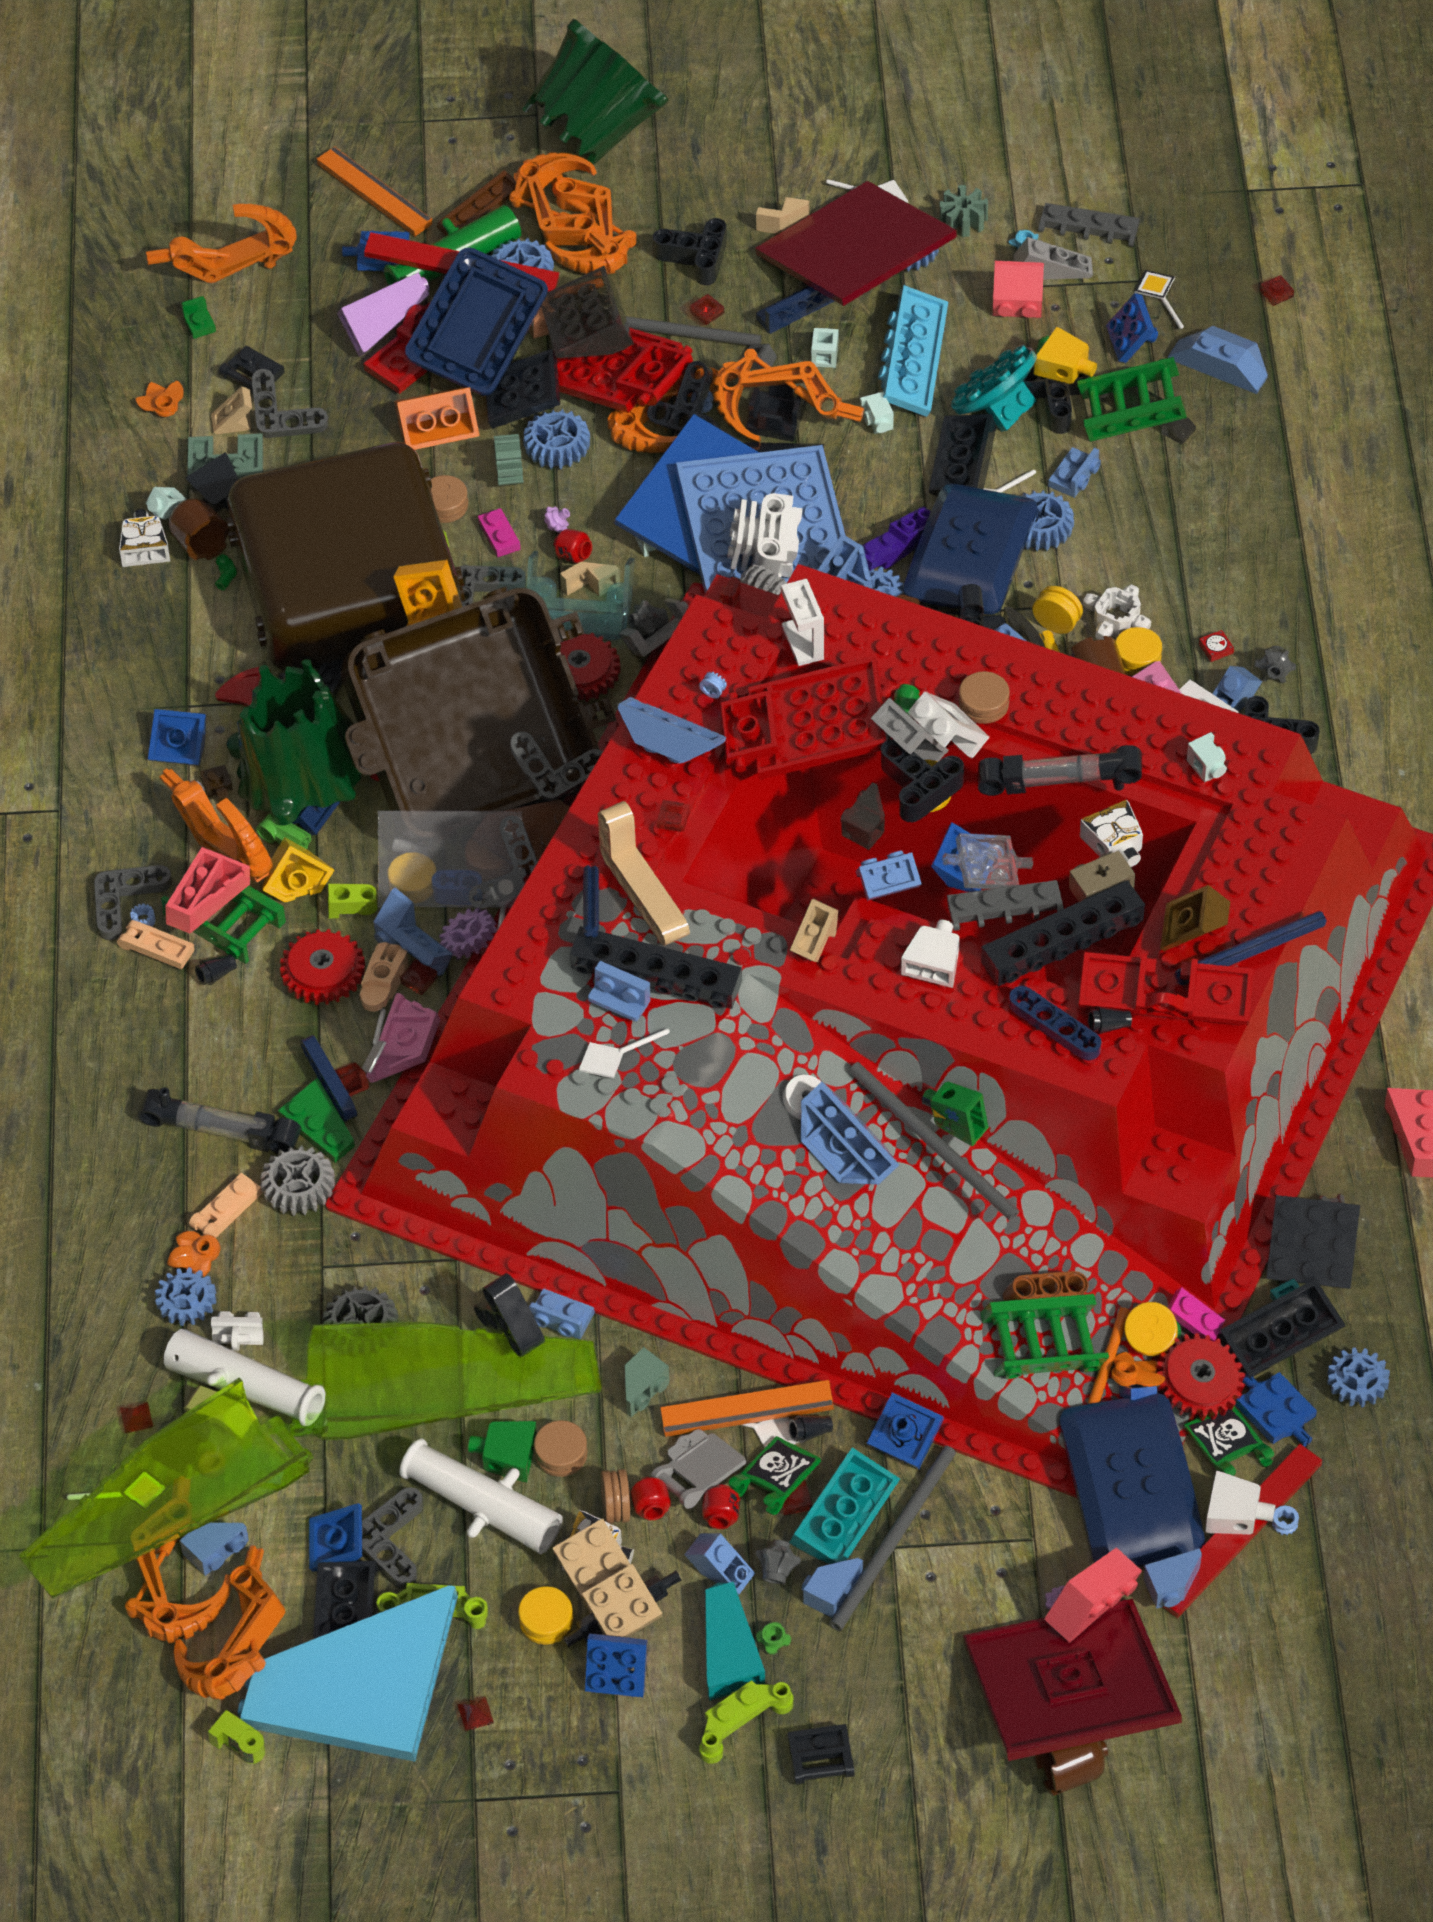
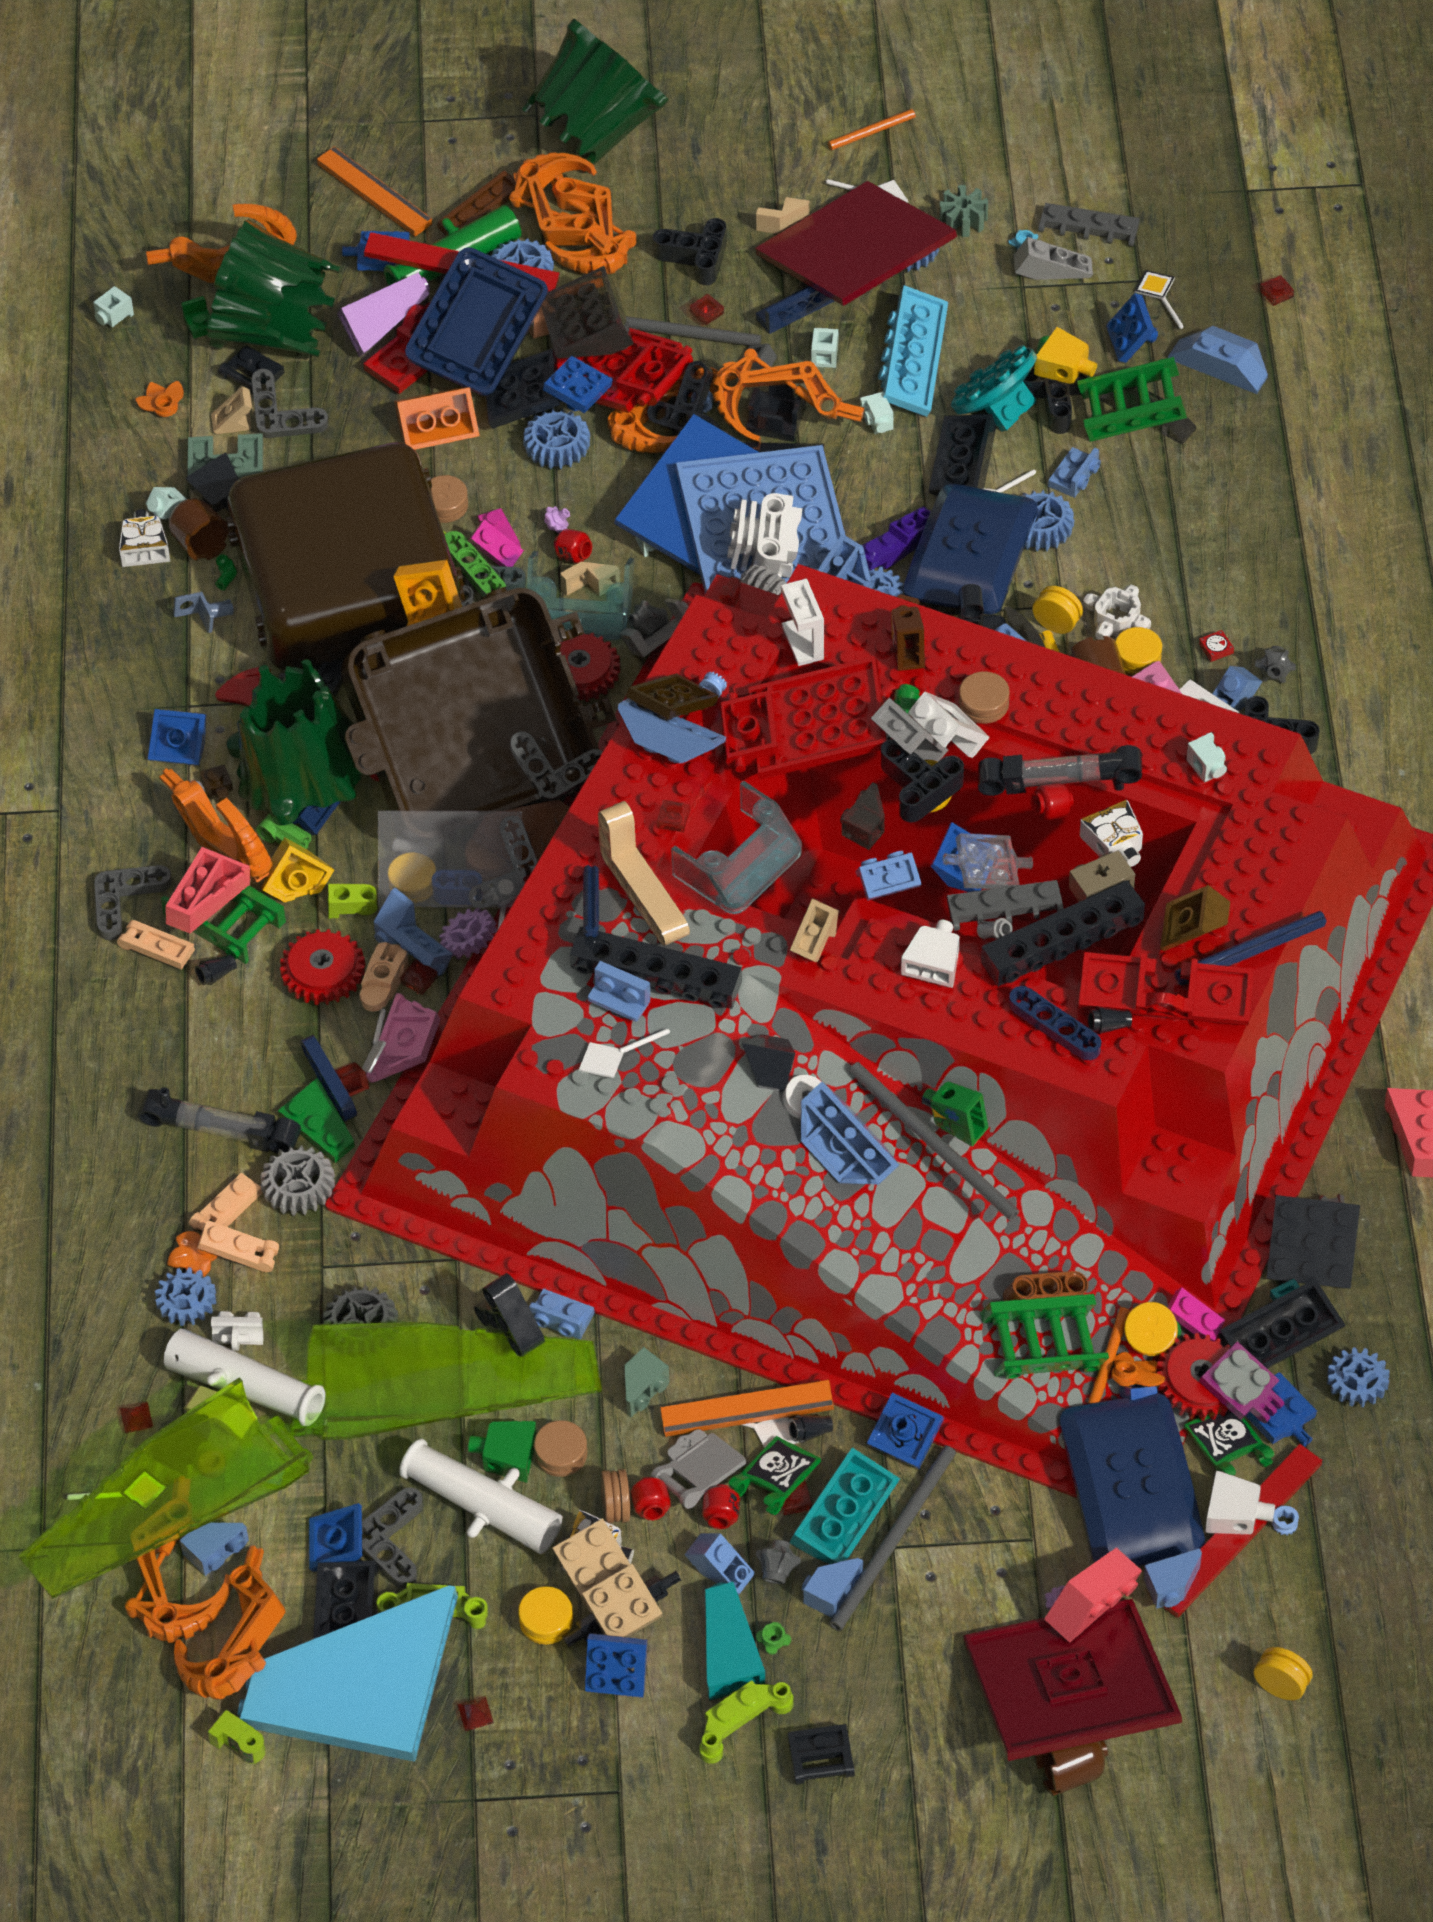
light blue bush [130,903,156,927] -> none
sand green gear [494,434,524,486] -> none
coral slope [993,261,1044,318] -> none
none -> light aqua brick [93,286,134,327]
none -> sand blue bracket [173,592,234,633]
none -> light nougat plate [197,1220,279,1272]
none -> dark green piece [207,218,341,357]
none -> bright green beam [445,531,506,597]
none -> dark pink plate [468,519,524,567]
none -> blue plate [543,356,613,413]
none -> dark brown plate [626,673,719,720]
none -> clear light blue windscreen [671,780,802,914]
none -> black slope [742,1034,796,1092]
none -> orange bar [828,109,915,151]
none -> reddish brown torso [891,605,925,671]
none -> light grey pin [977,918,1012,939]
none -> red head [1031,783,1074,821]
none -> piece [1199,1342,1284,1423]
none -> yellow head [1254,1647,1313,1700]

